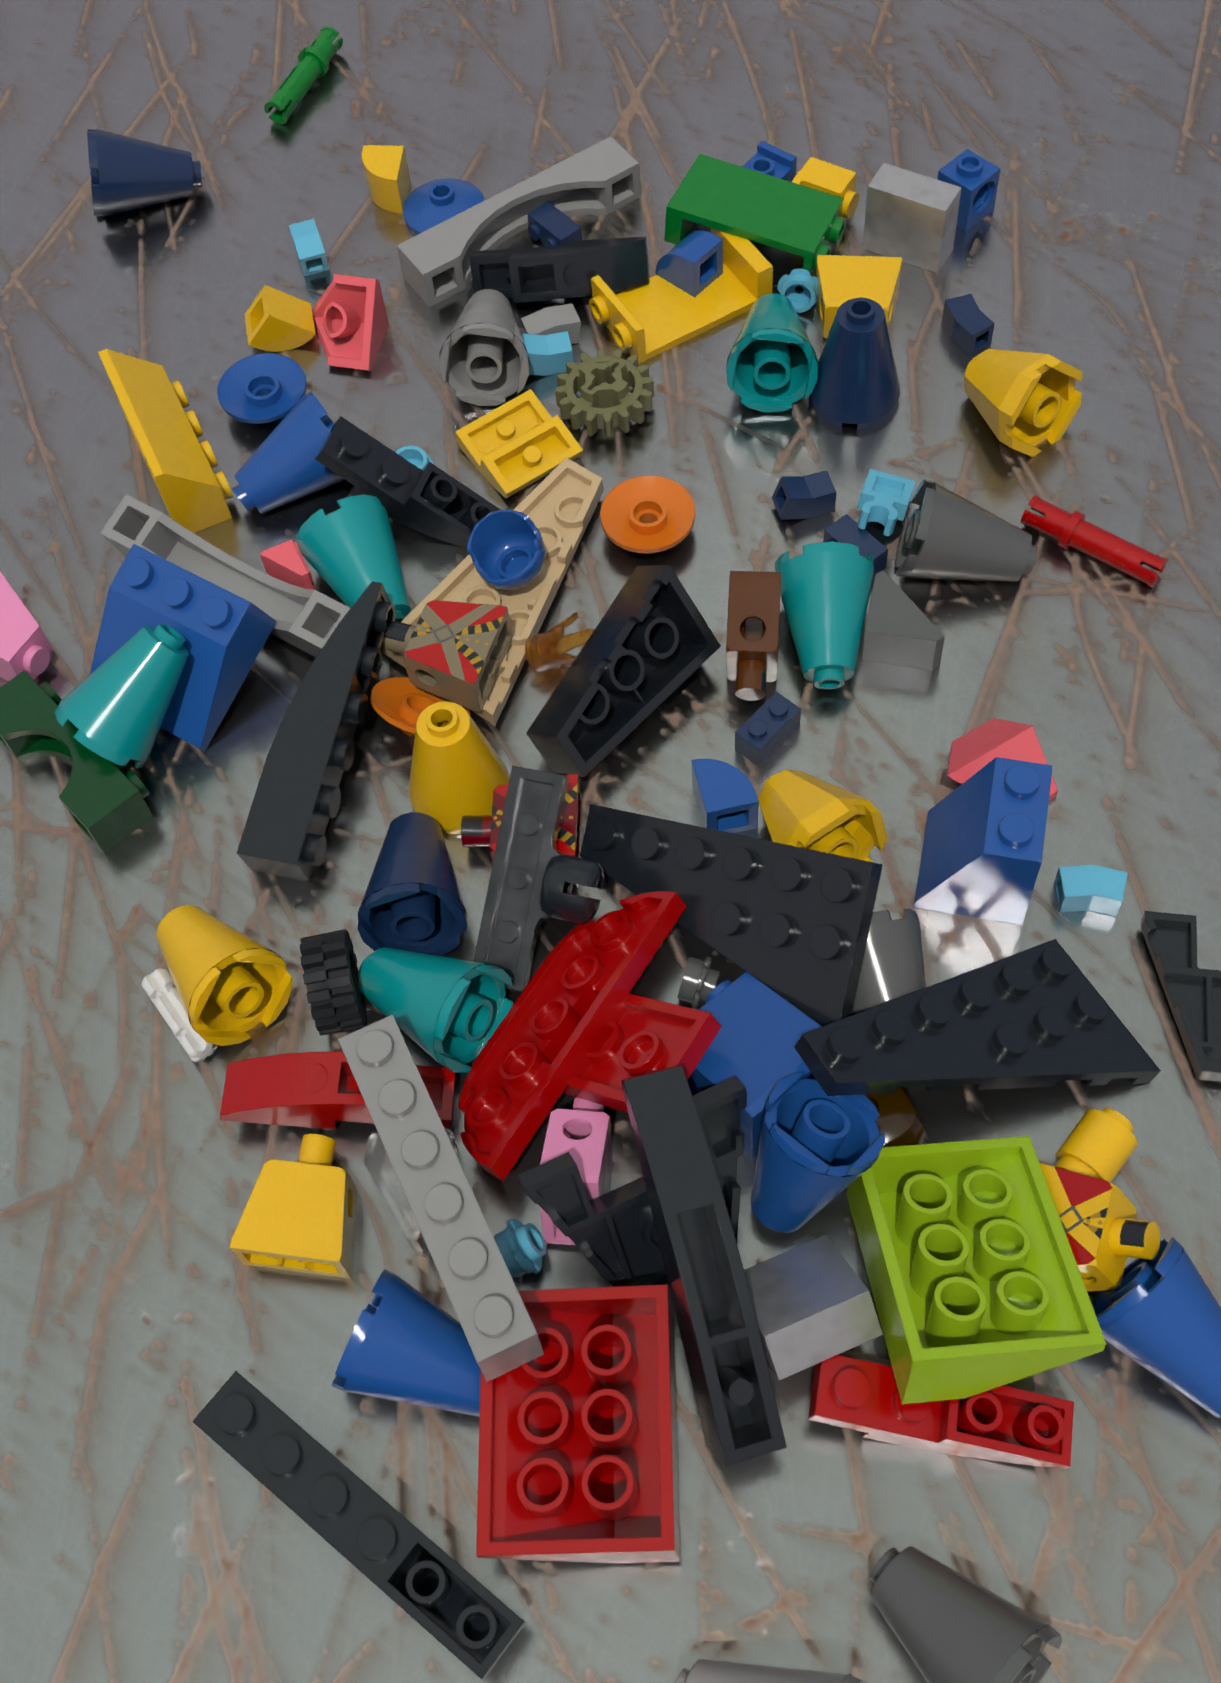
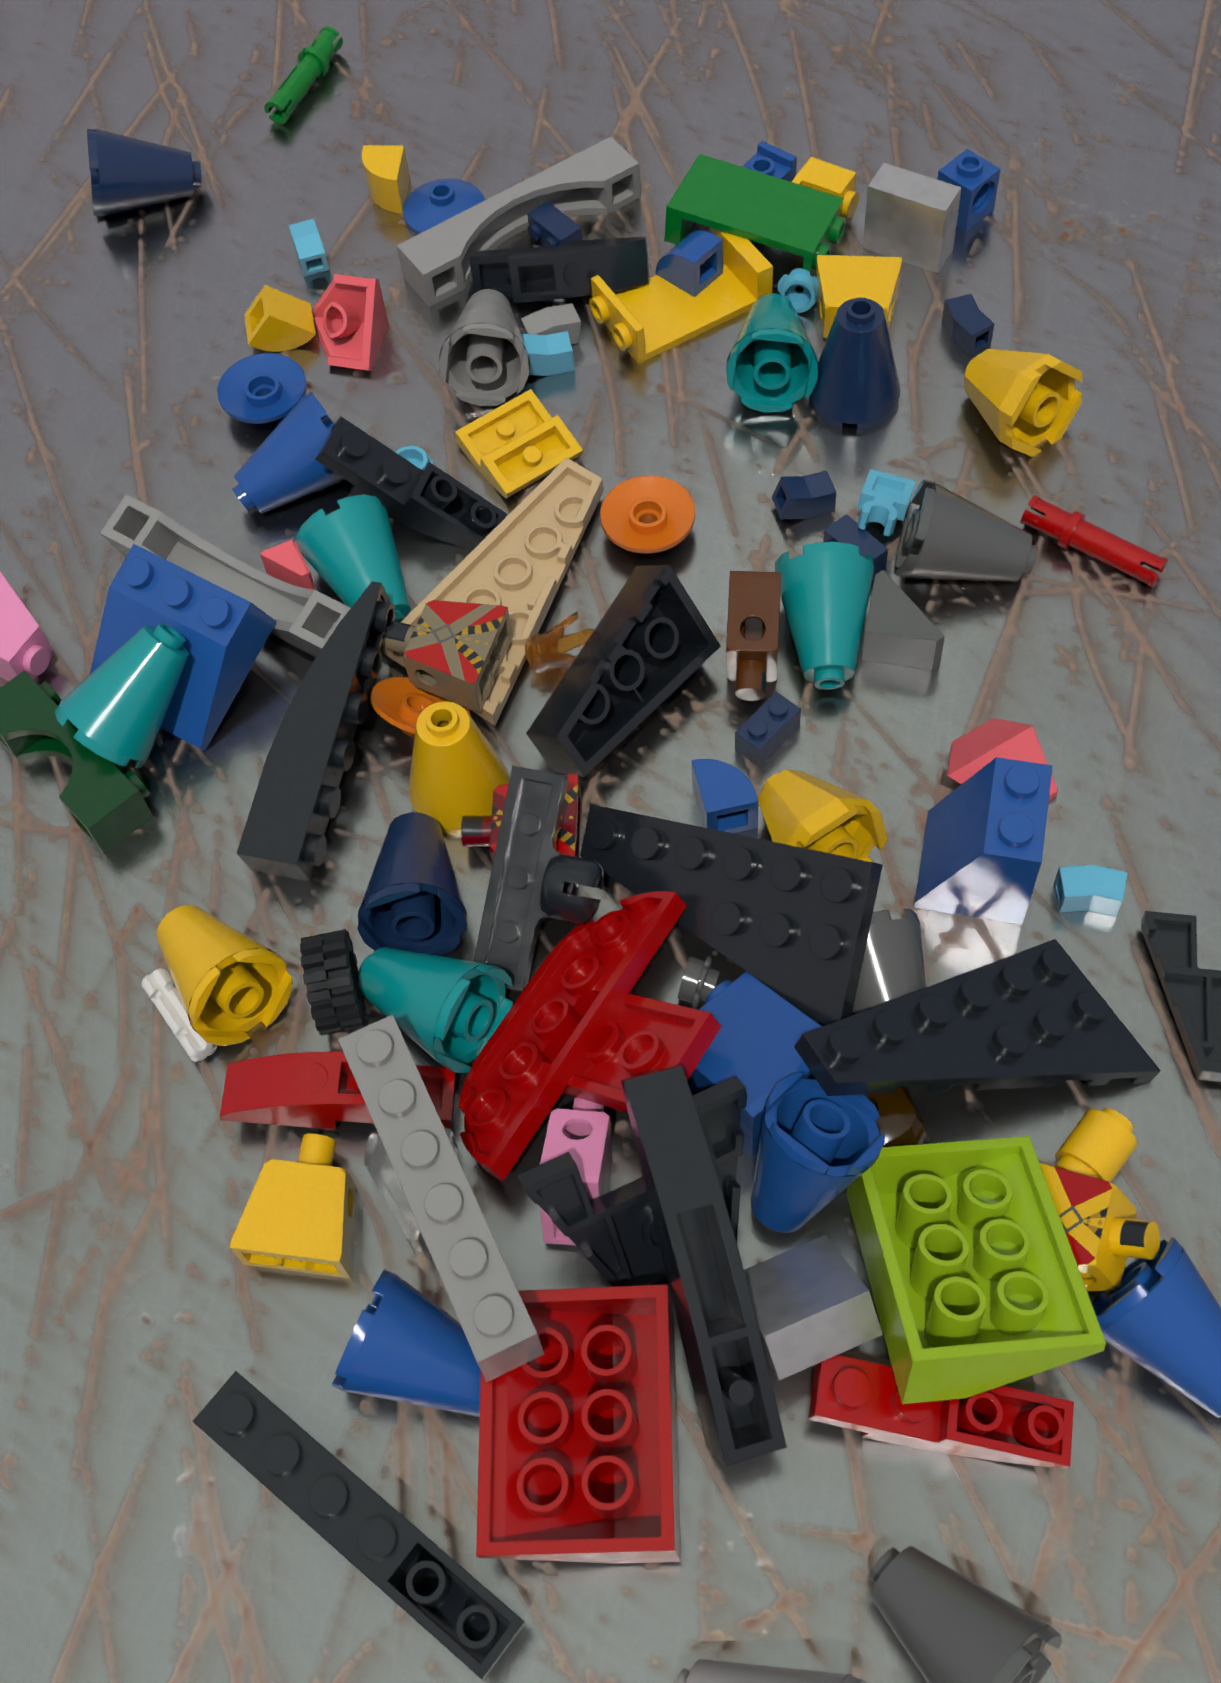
yellow slope [98,349,233,533] -> none
blue hair [467,508,546,590] -> none
medium azure plate [494,1218,547,1277] -> none
olive gear [555,348,654,437] -> none

